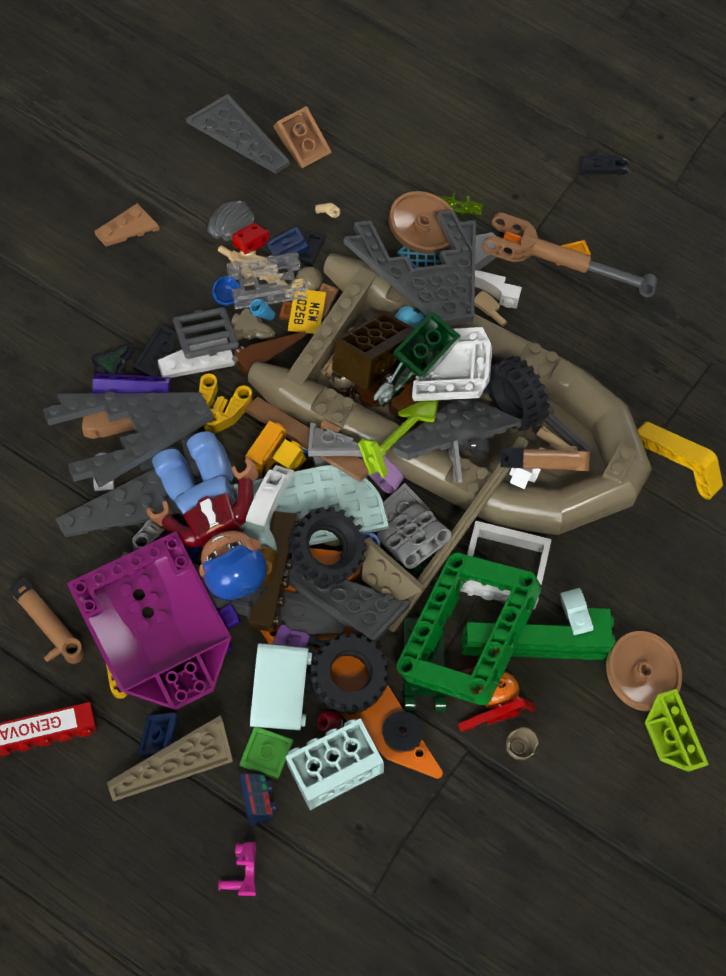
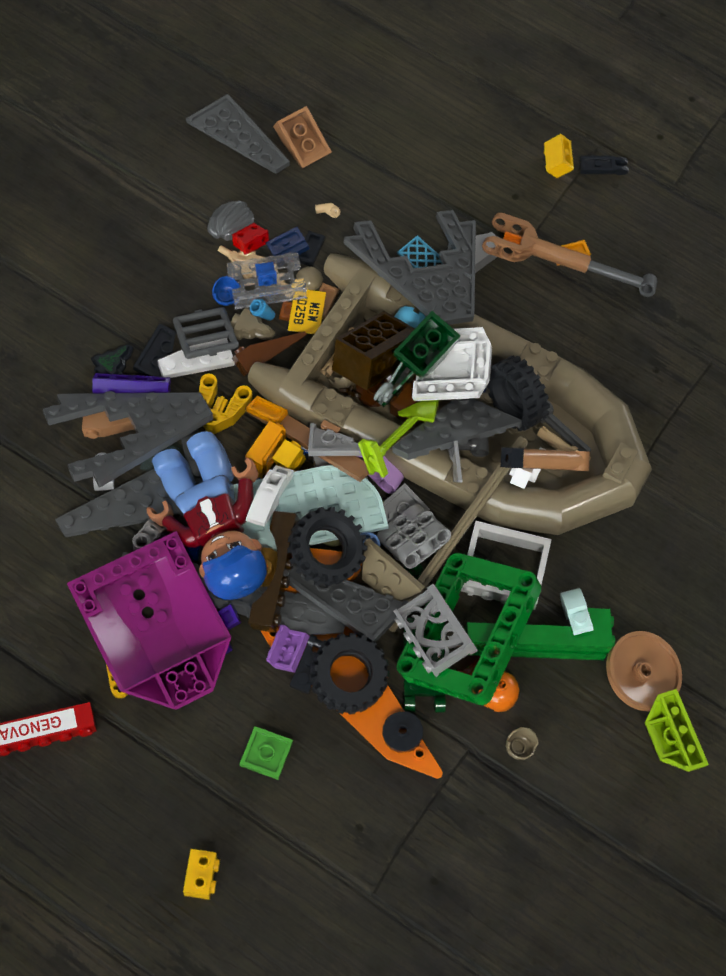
medium nougat piece [9,577,84,664] -> none
medium nougat wing [95,203,160,247] -> none
dark tan wing [107,715,233,801] -> none
dark blue slope [138,713,179,758] -> none
dark pink piece [218,842,256,896] -> none
dark blue slope [239,774,277,826] -> none
light aqua windscreen [250,643,312,730] -> none
light aqua brick [285,719,384,810] -> none
dark red piece [317,710,343,735] -> none
medium nougat dish [388,191,453,254] -> none
clear neon green piece [438,193,483,216] -> none
red wing [458,696,537,732] -> none
white slope [475,270,522,309] -> none
tan piece [475,291,507,327] -> none
yellow beam [637,422,723,500] -> none
none -> yellow brick [183,849,220,900]
none -> light orange tile [246,396,288,424]
none -> blue bracket [255,262,277,286]
none -> light grey fence [394,584,478,677]
none -> yellow brick [544,134,574,178]

